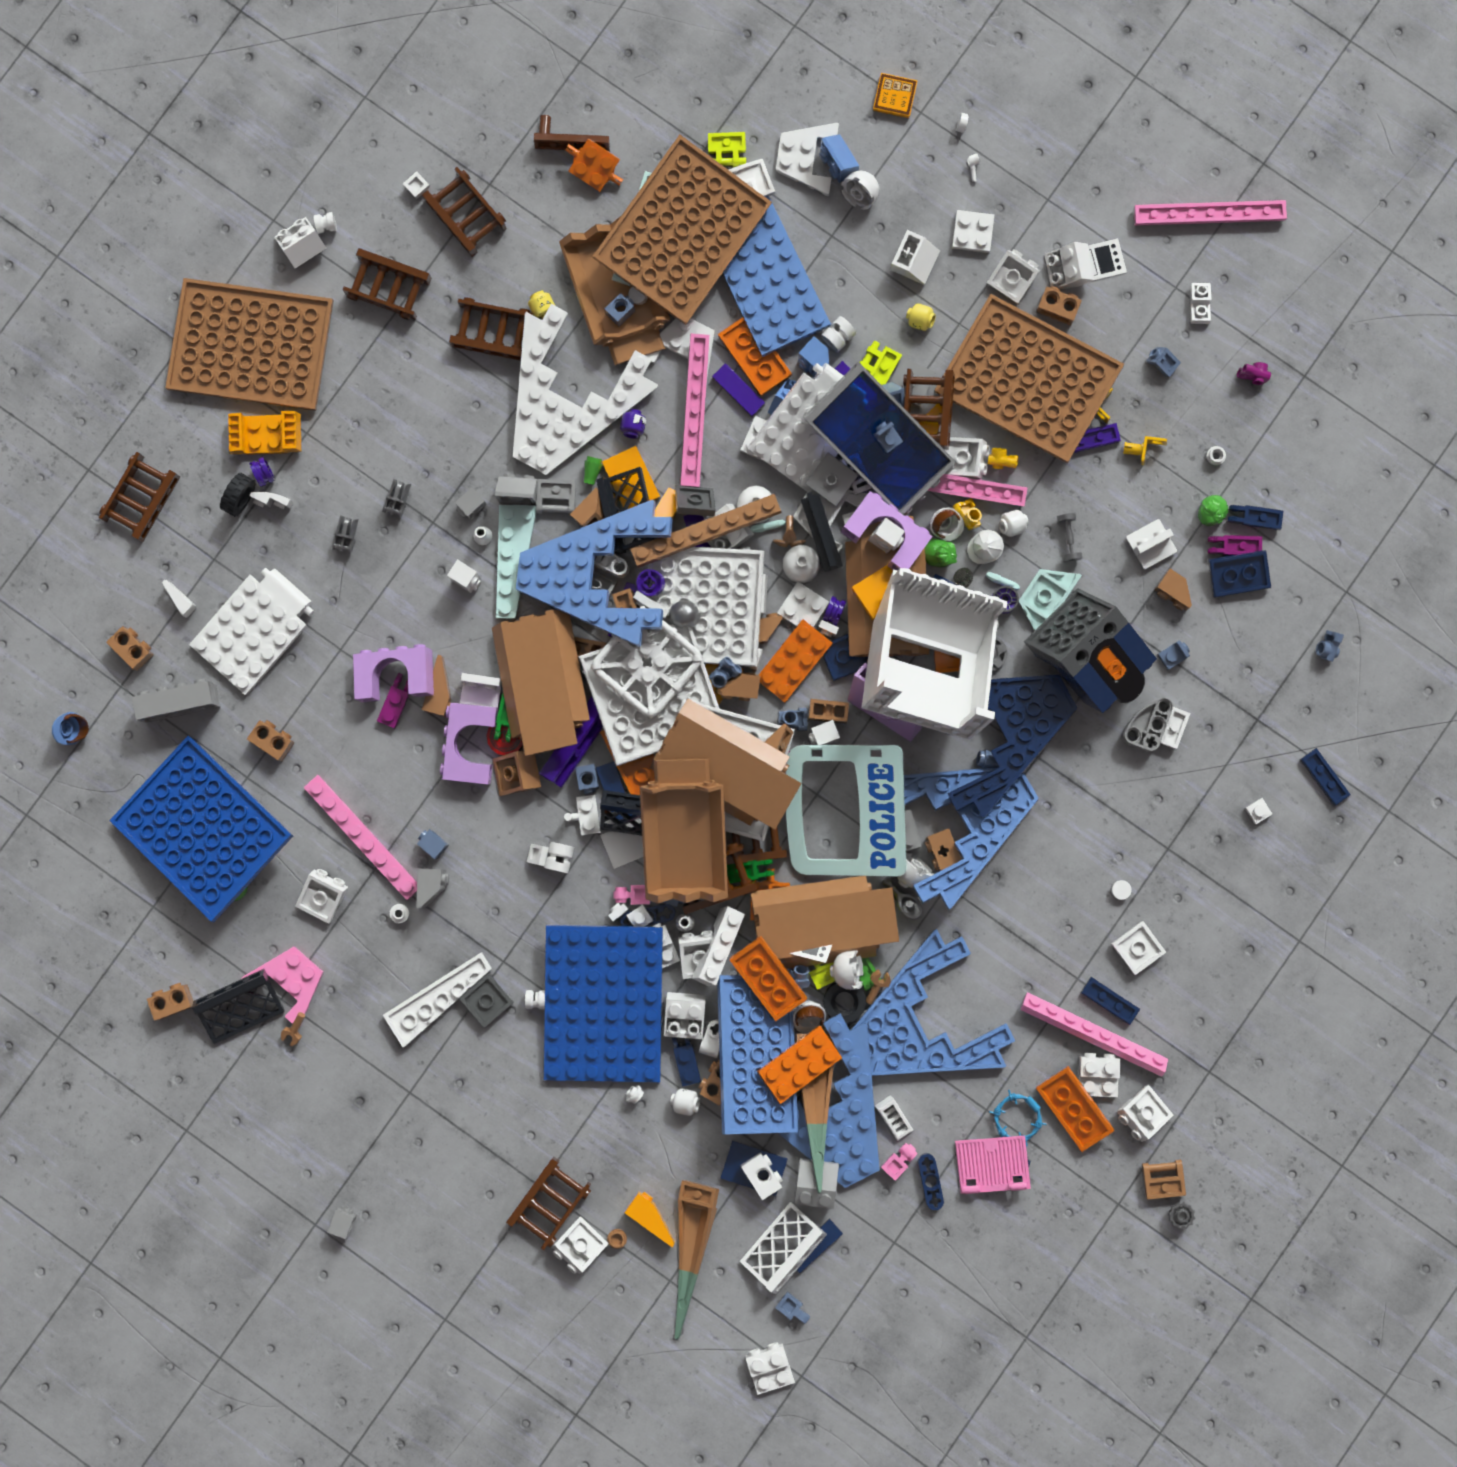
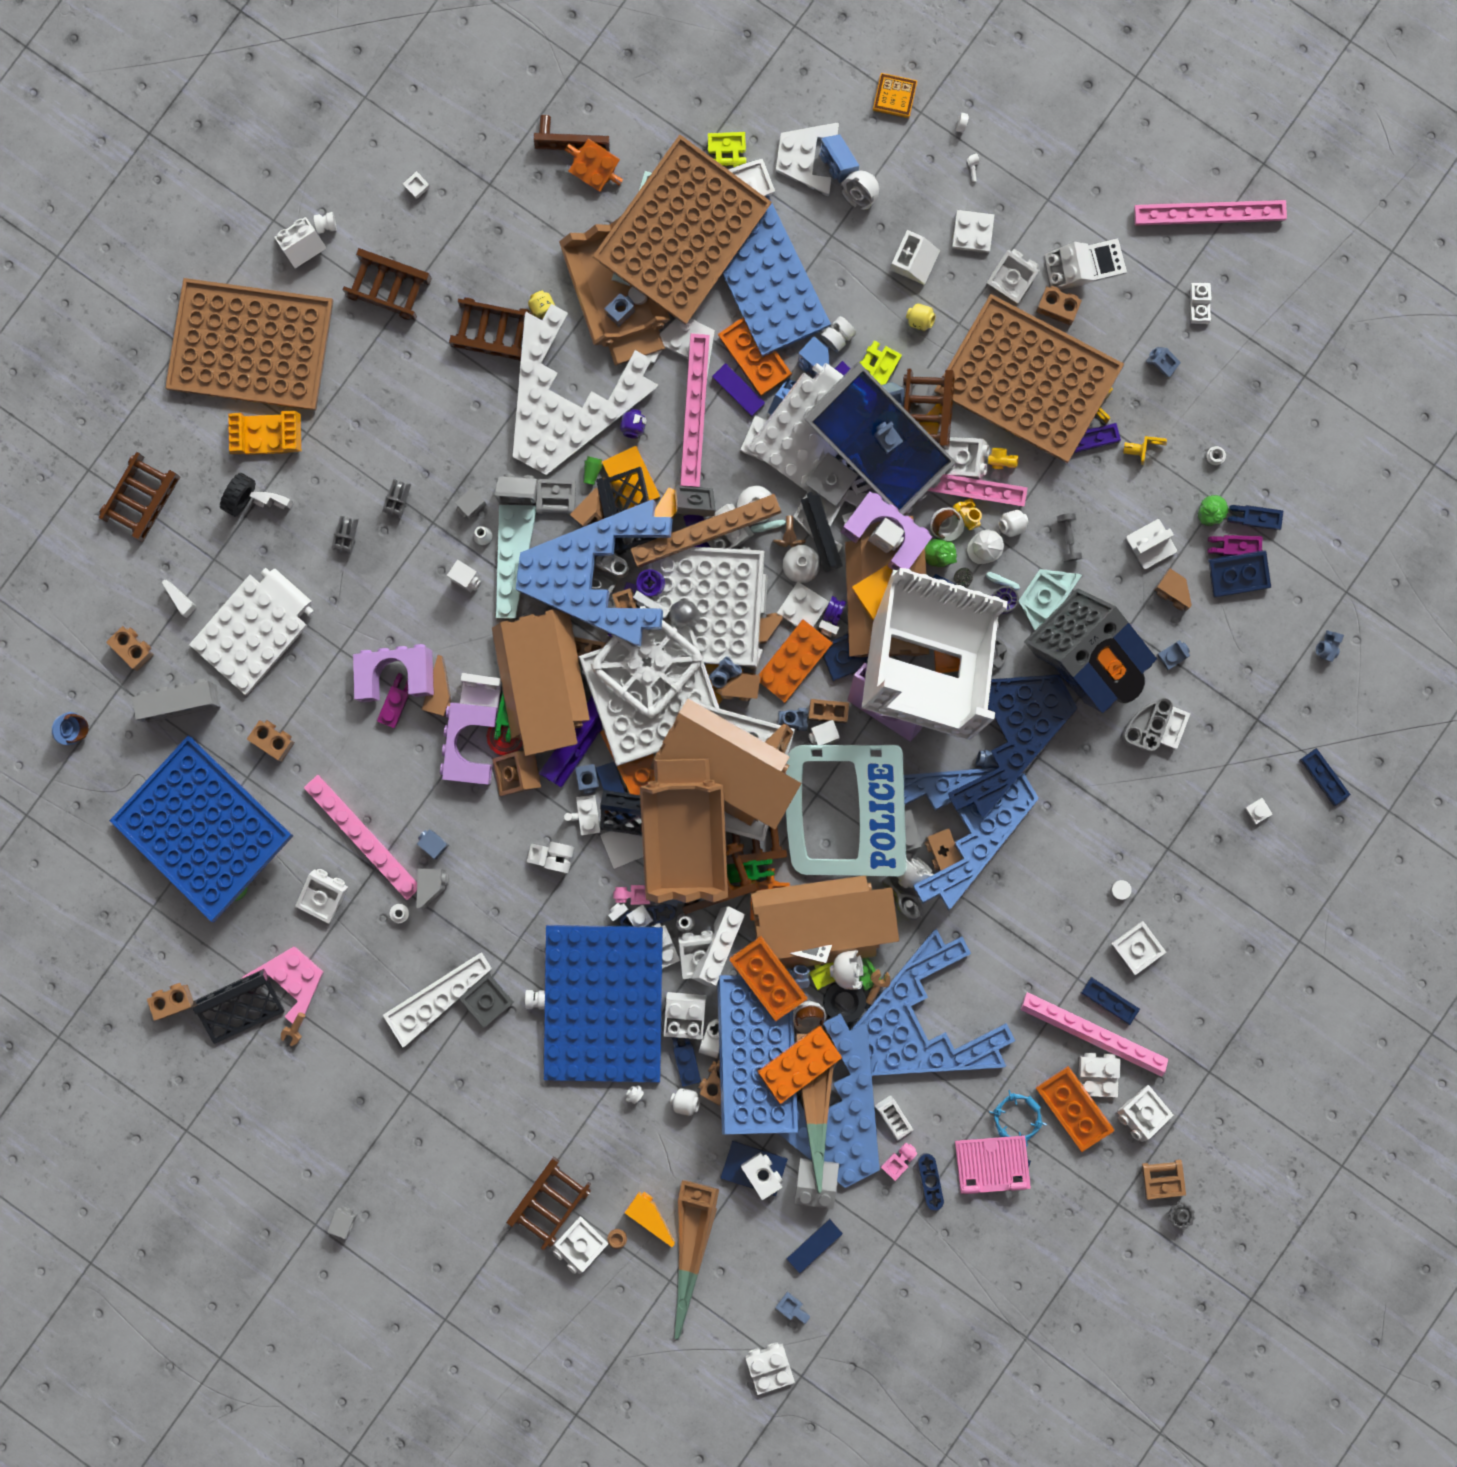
dark purple wheel [249,457,275,487] -> none
reddish brown fence [422,167,507,257] -> none
white fence [740,1202,827,1294] -> none
magenta plate [1237,362,1271,385] -> none

